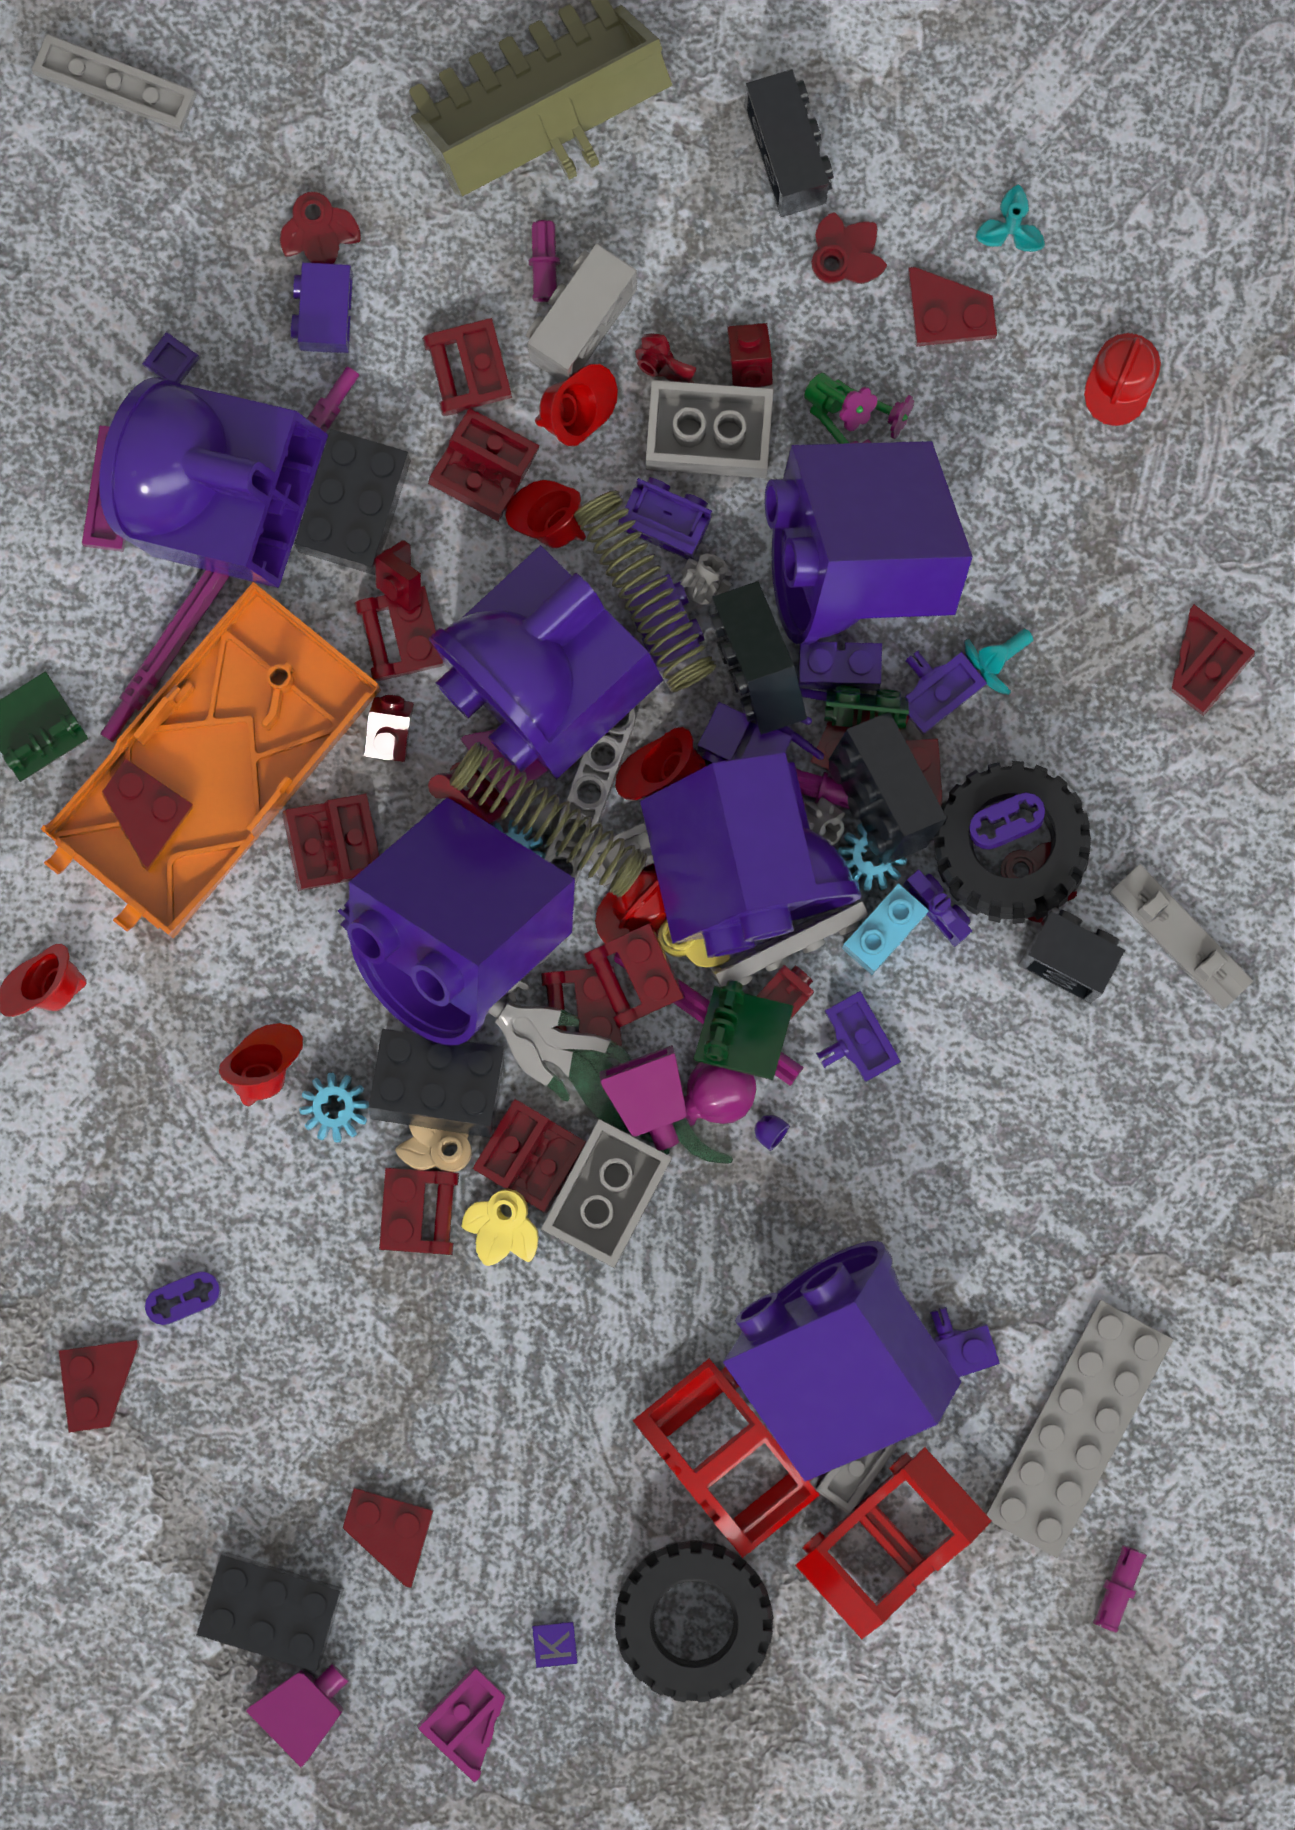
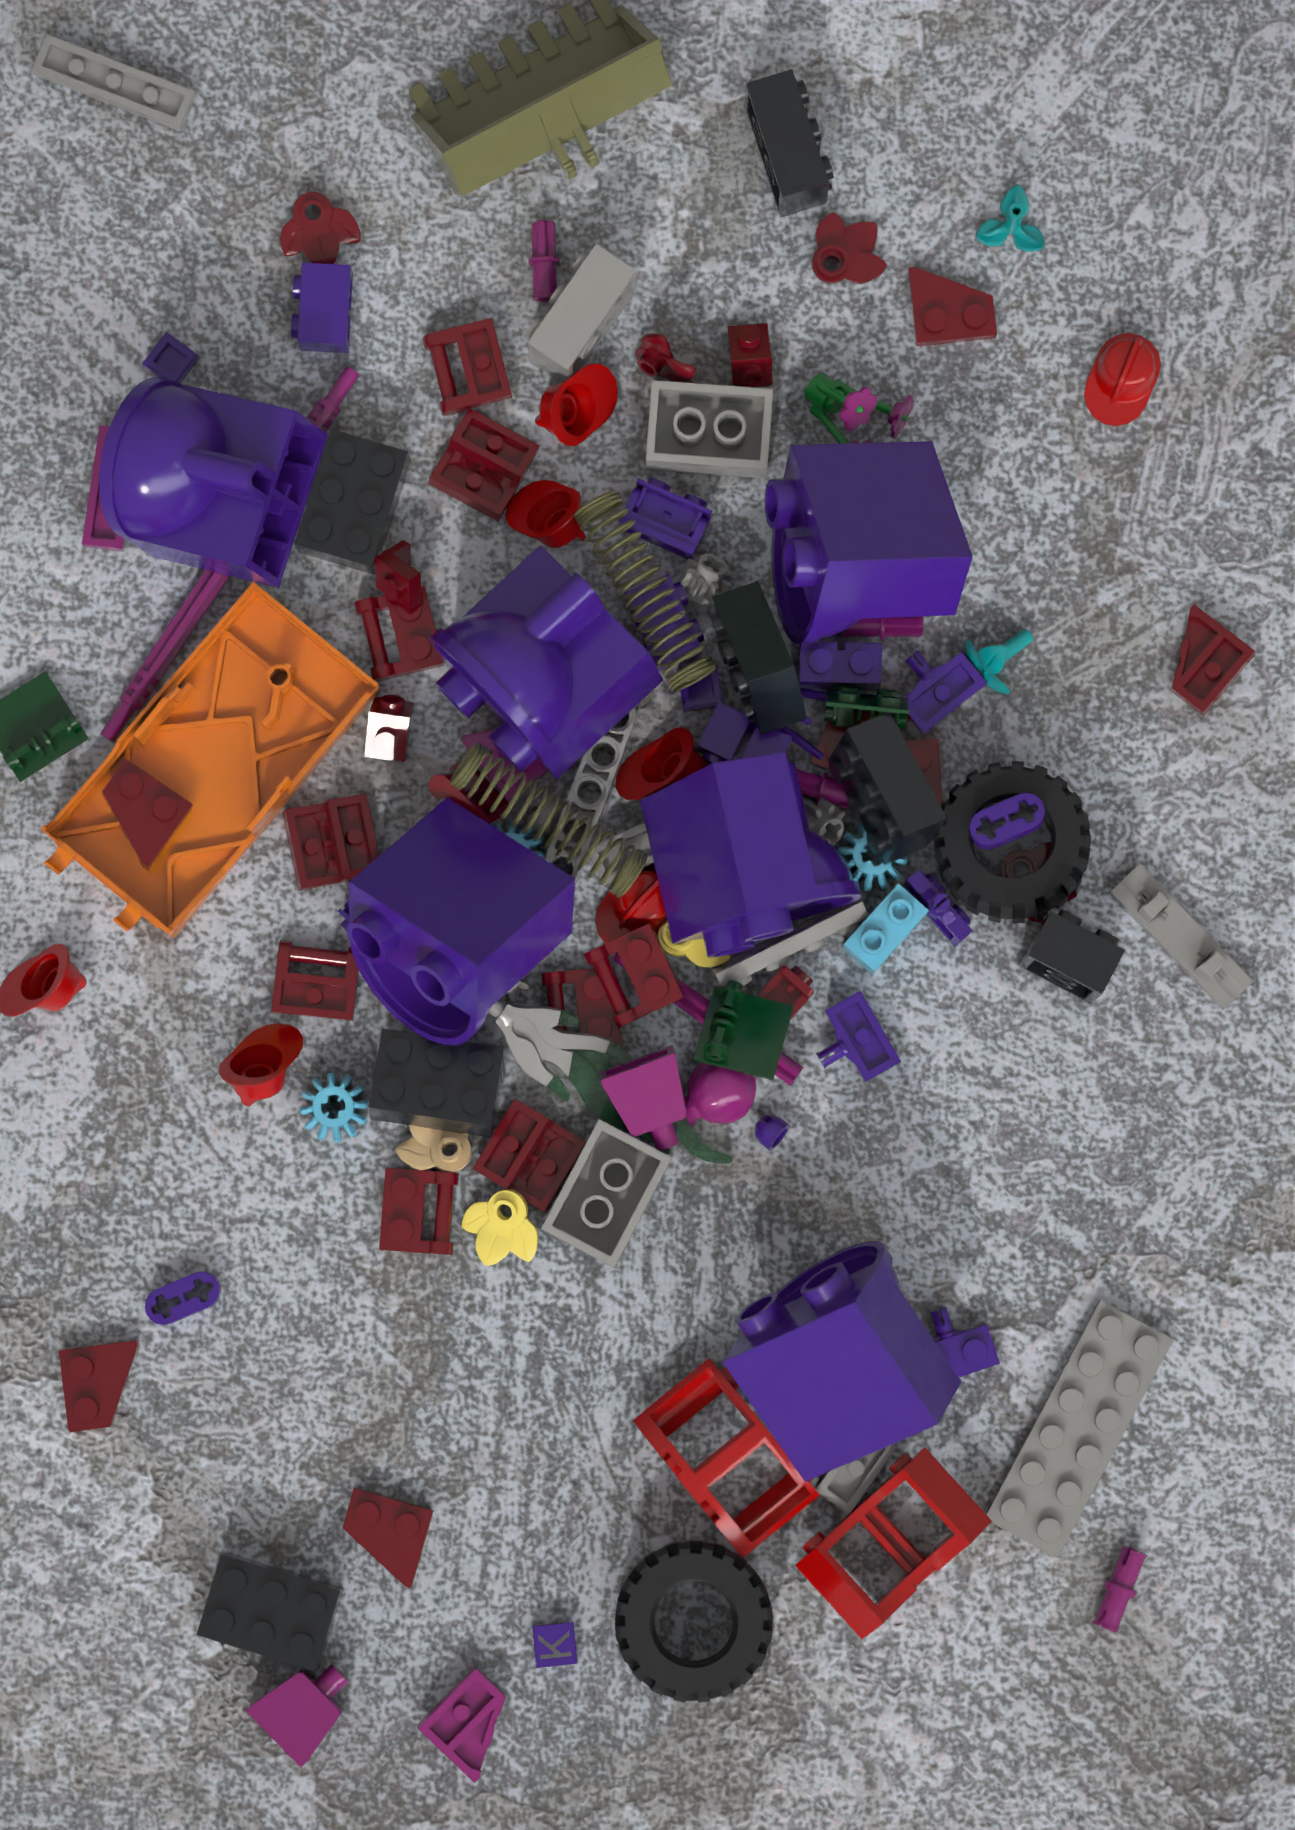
none -> dark red plate [271,940,359,1021]
none -> dark purple tile [677,664,724,712]
none -> magenta axle [843,616,924,641]

